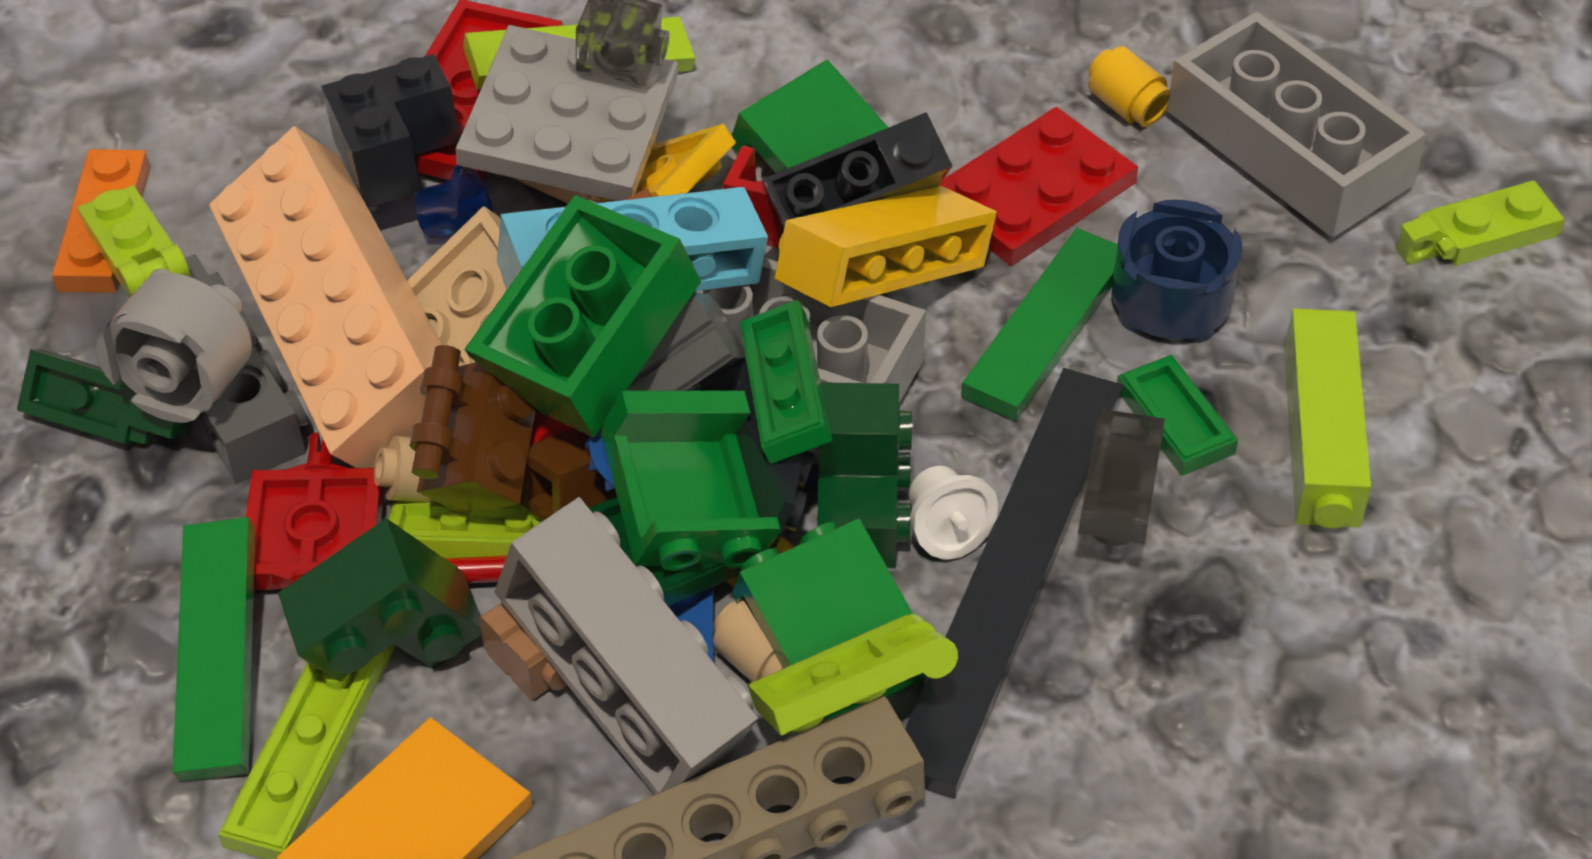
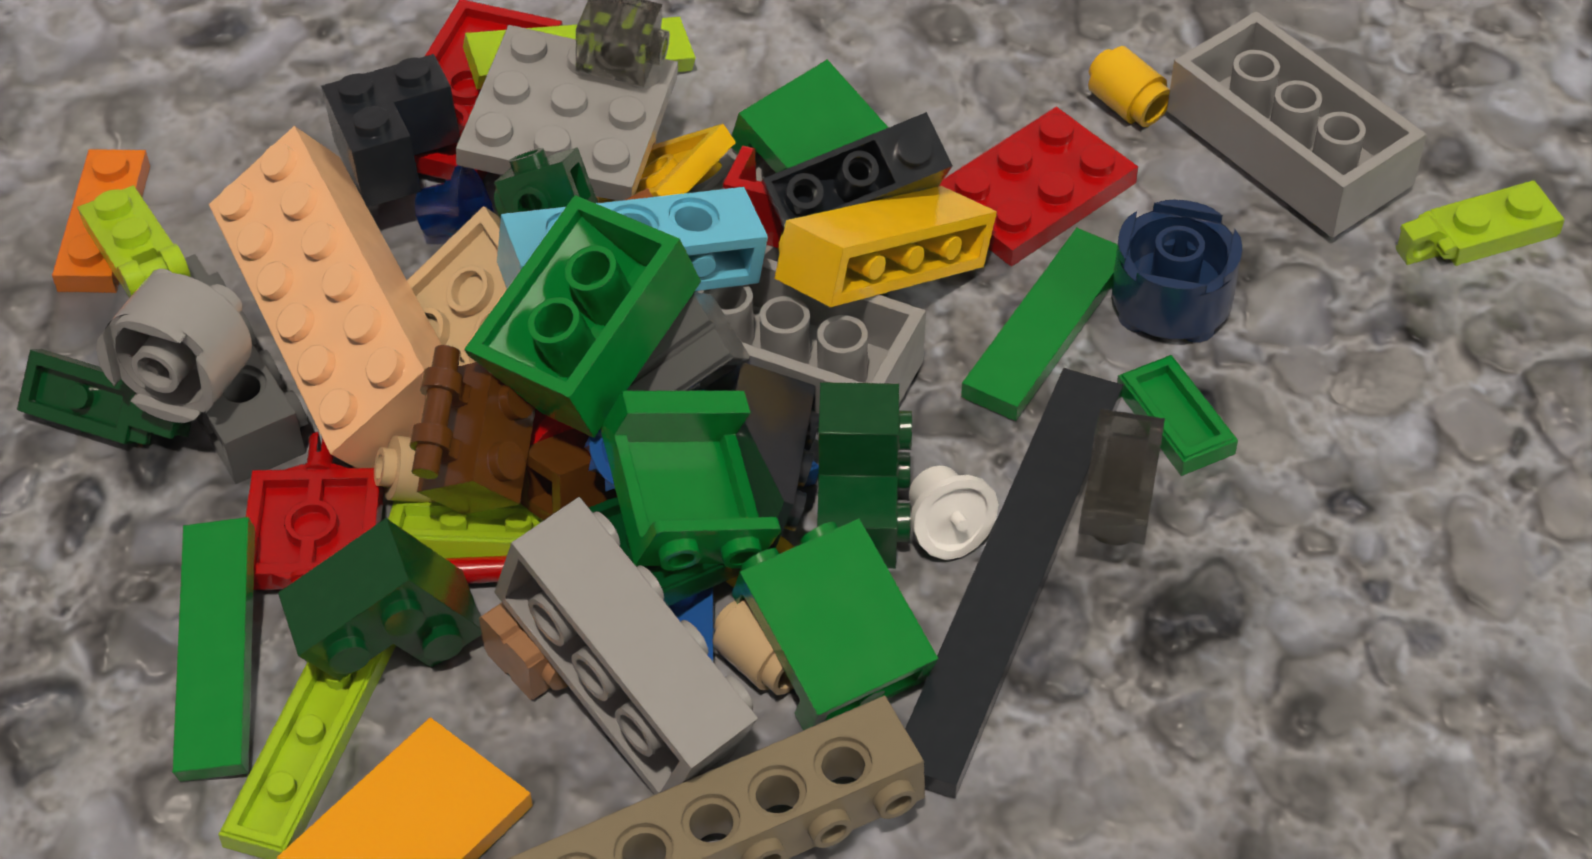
green tile [739,300,833,464] -> none
lime plate [748,614,958,736] -> none
lime brick [1284,308,1371,528] -> none
none -> dark green brick [494,147,598,219]

